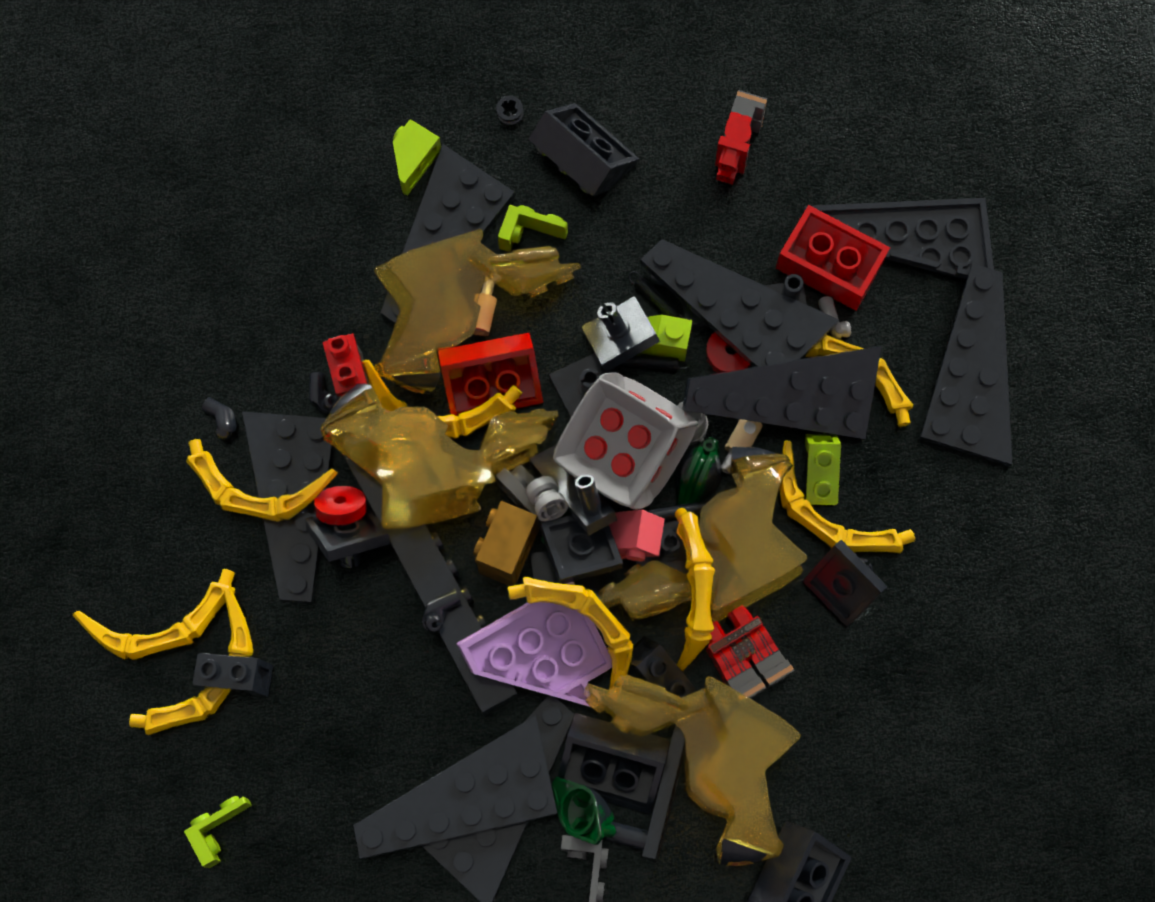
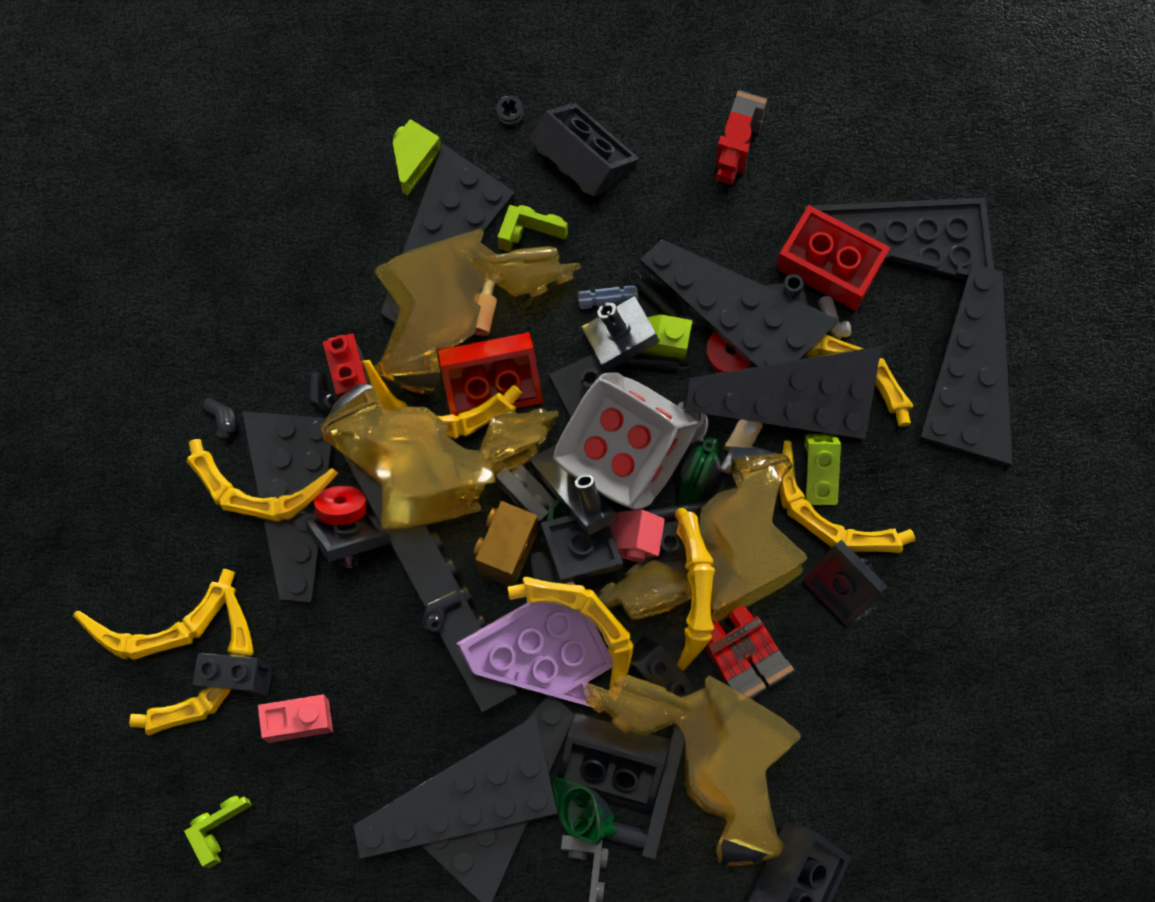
light grey wheel [526,476,568,522] -> none
none -> coral brick [258,694,333,743]
none -> sand blue axle [578,285,638,309]

